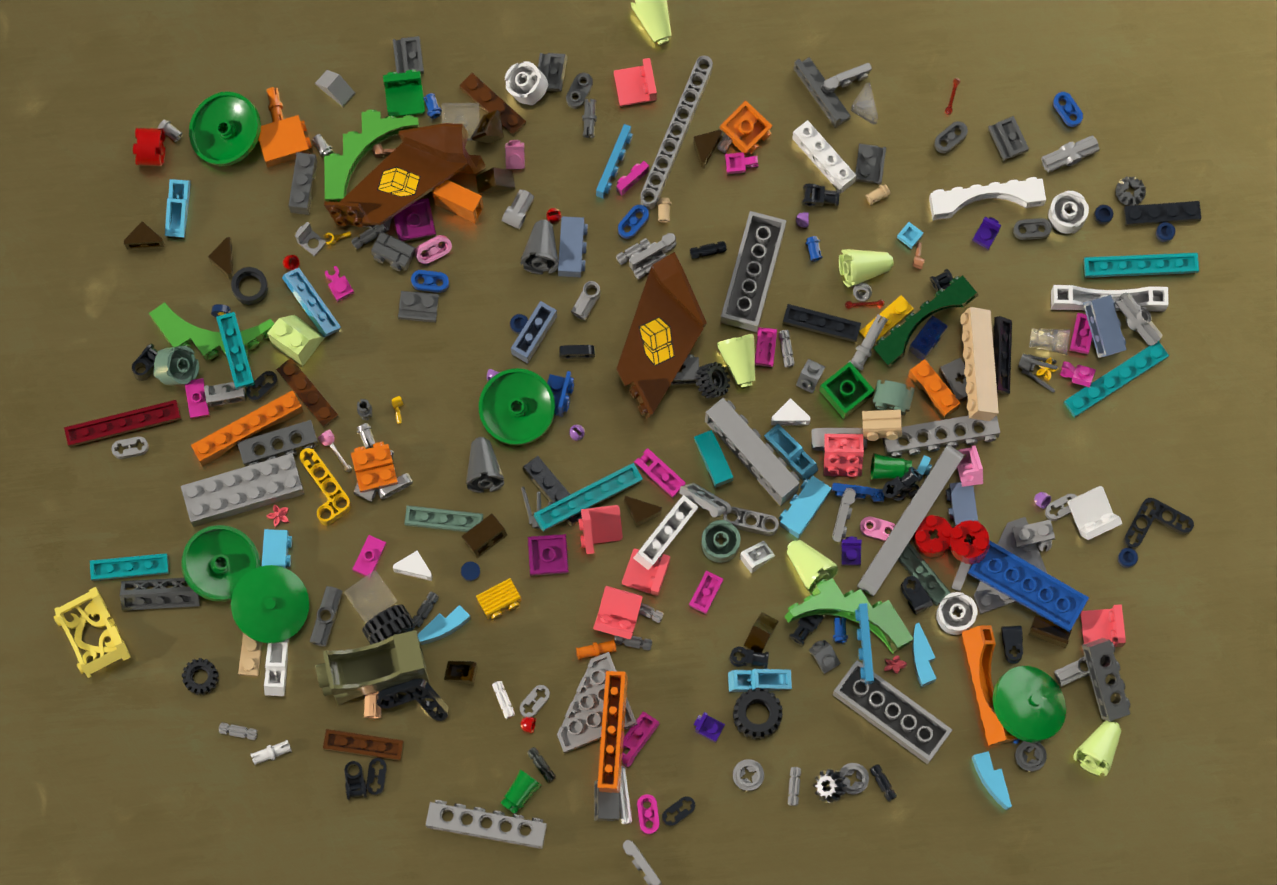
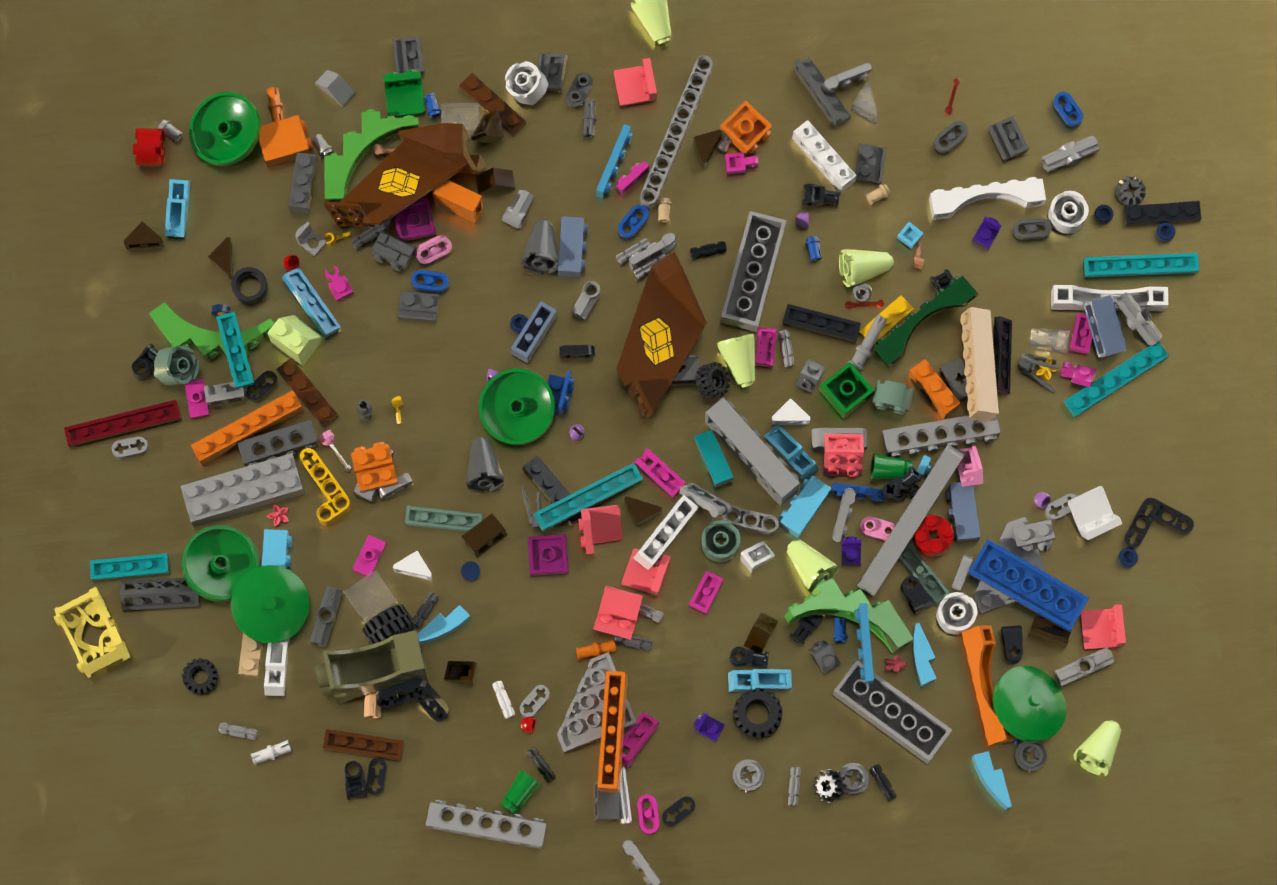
light grey pin [357,423,376,449] -> none
yellow brick [476,578,522,619] -> none
bright pink bracket [505,140,525,169] -> none
red hinge [546,208,561,224] -> none
tan brick [862,410,902,441] -> none
clear blue brick [909,315,948,361] -> none
red brick [950,520,989,564] -> none
dark grey brick [1082,638,1130,722] -> none

